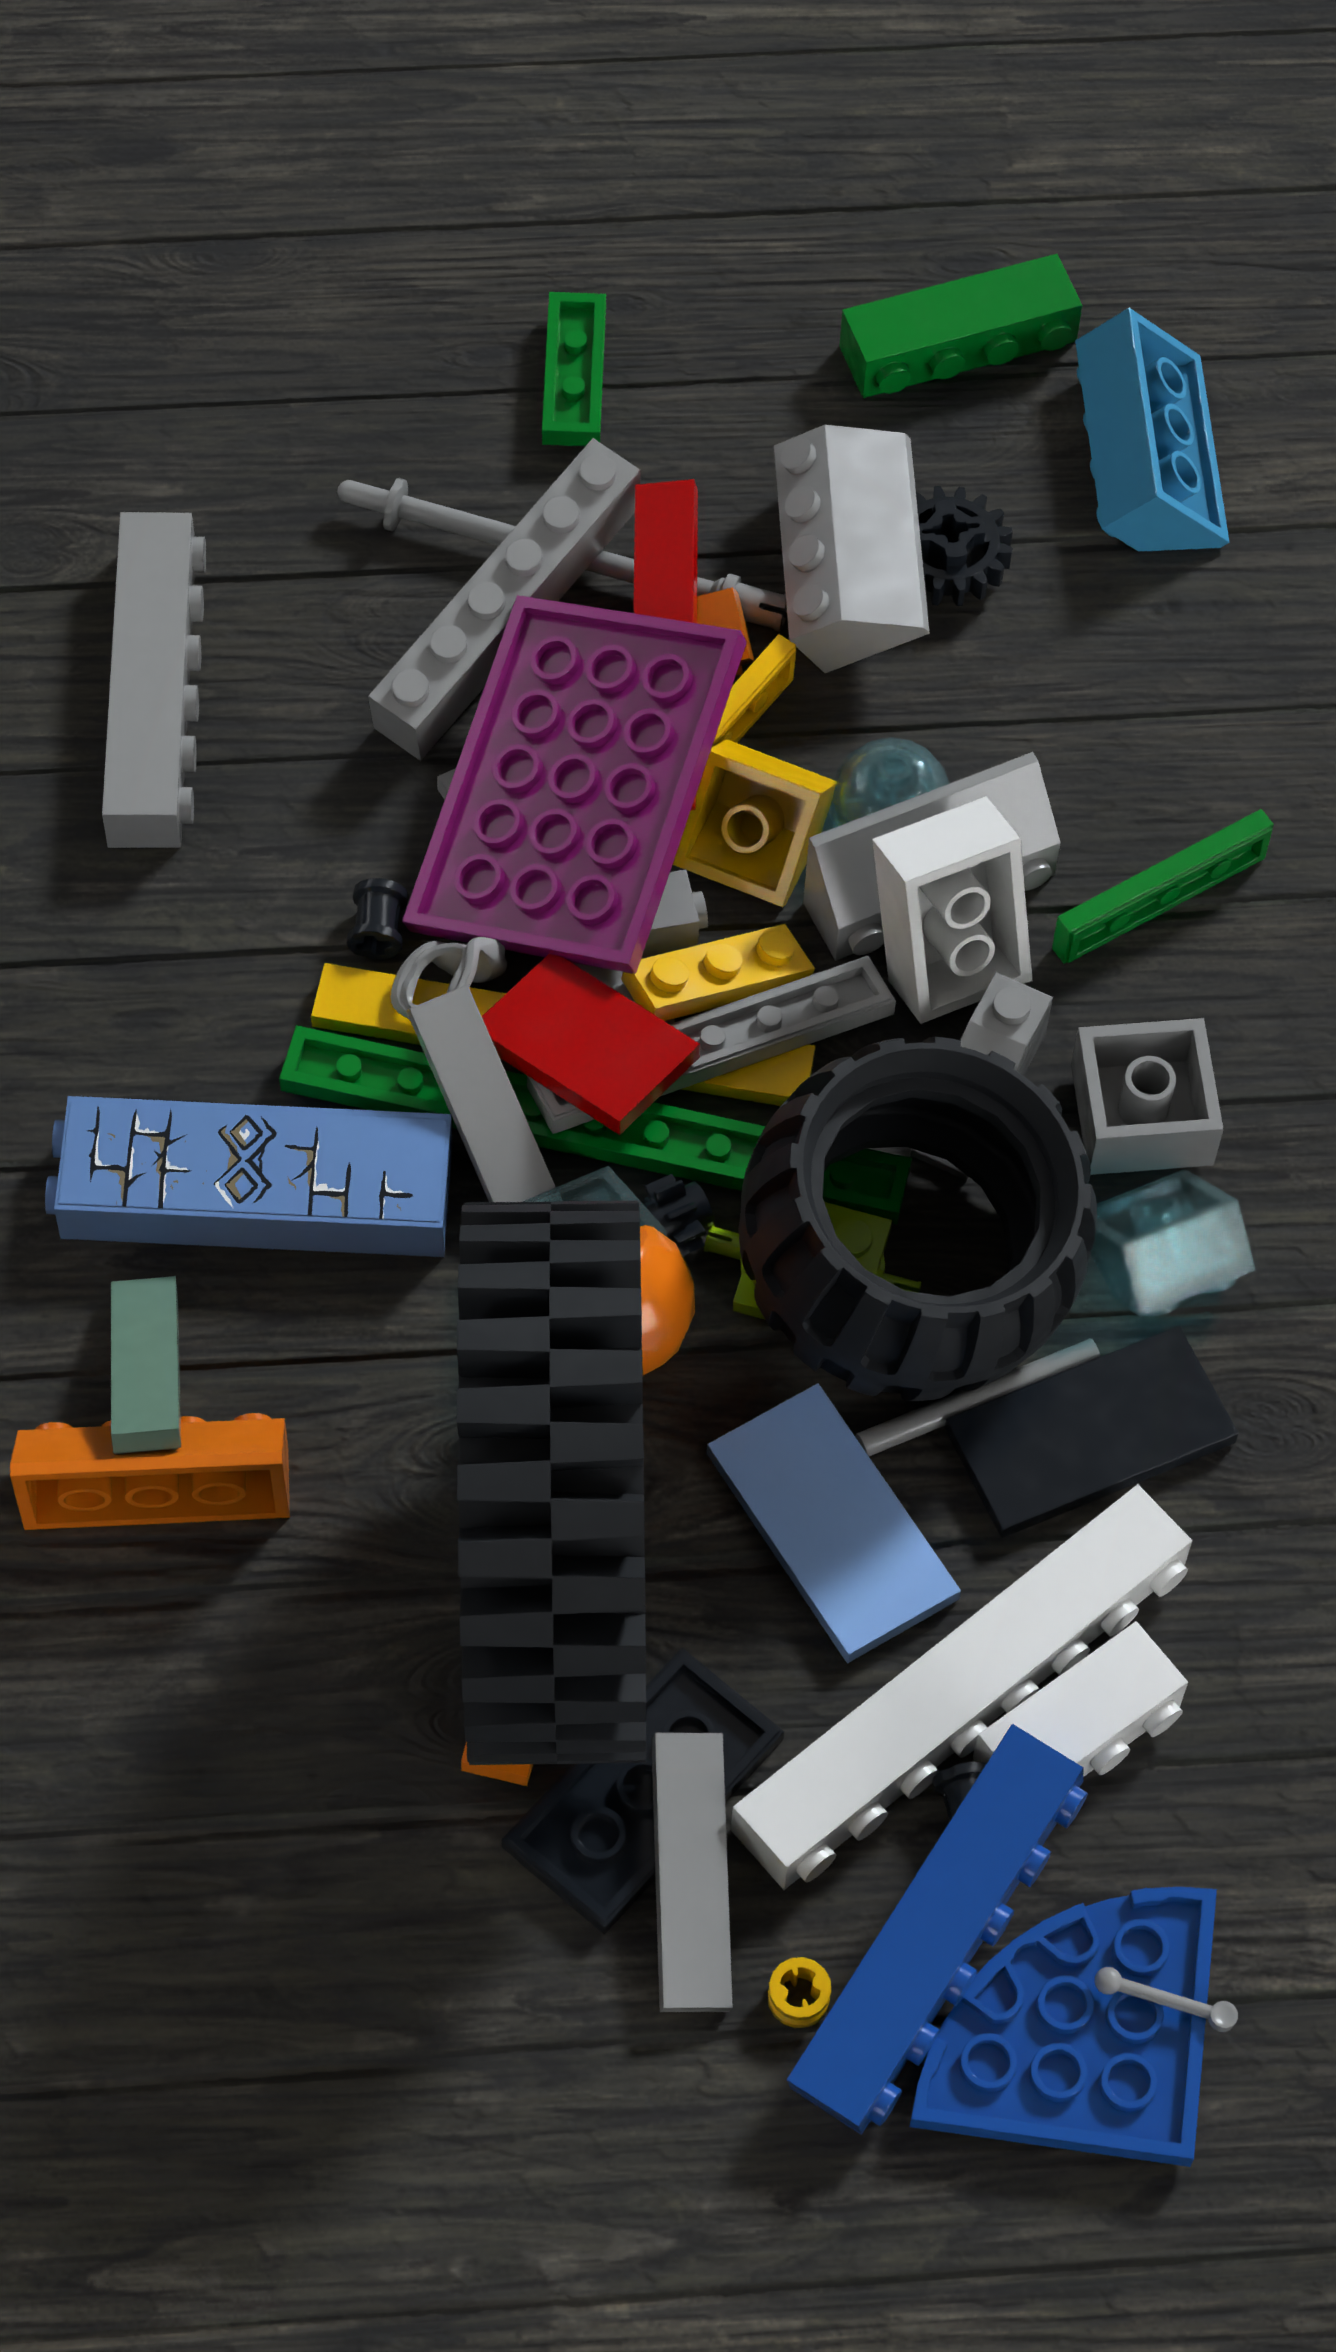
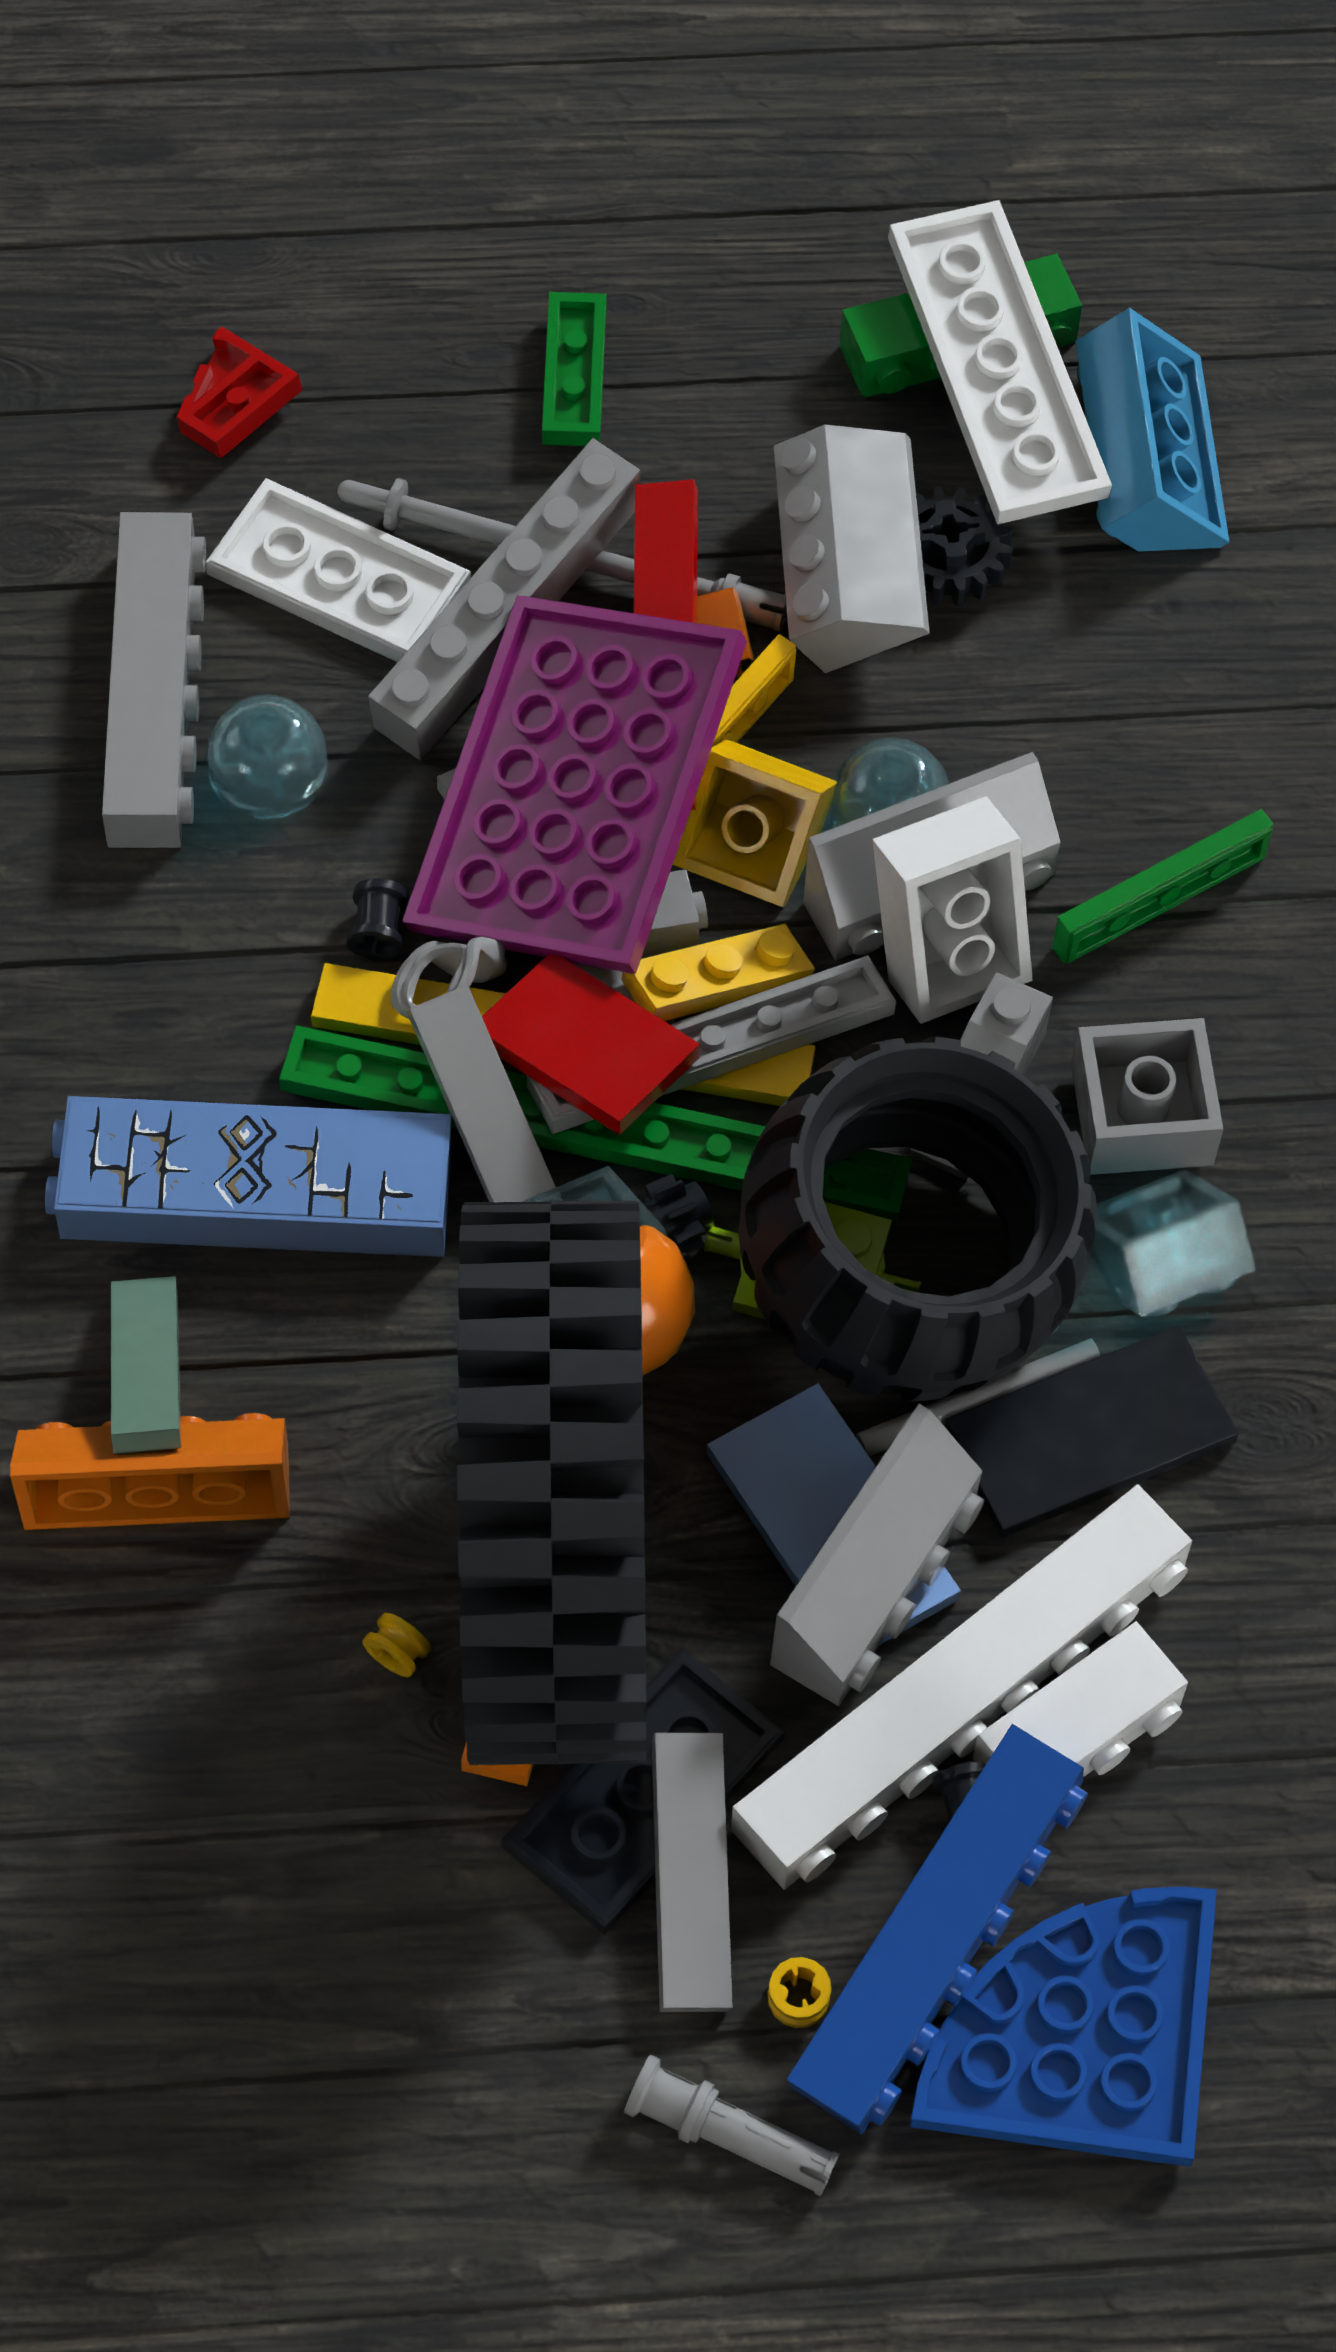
light grey hinge [1094,1967,1238,2032] -> none
none -> red wing [176,326,303,459]
none -> white tile [206,478,471,662]
none -> clear light blue cylinder [207,694,328,819]
none -> yellow bush [362,1613,431,1678]
none -> light grey pin [624,2055,840,2196]
none -> light grey slope [770,1404,984,1706]
none -> white plate [888,200,1112,524]

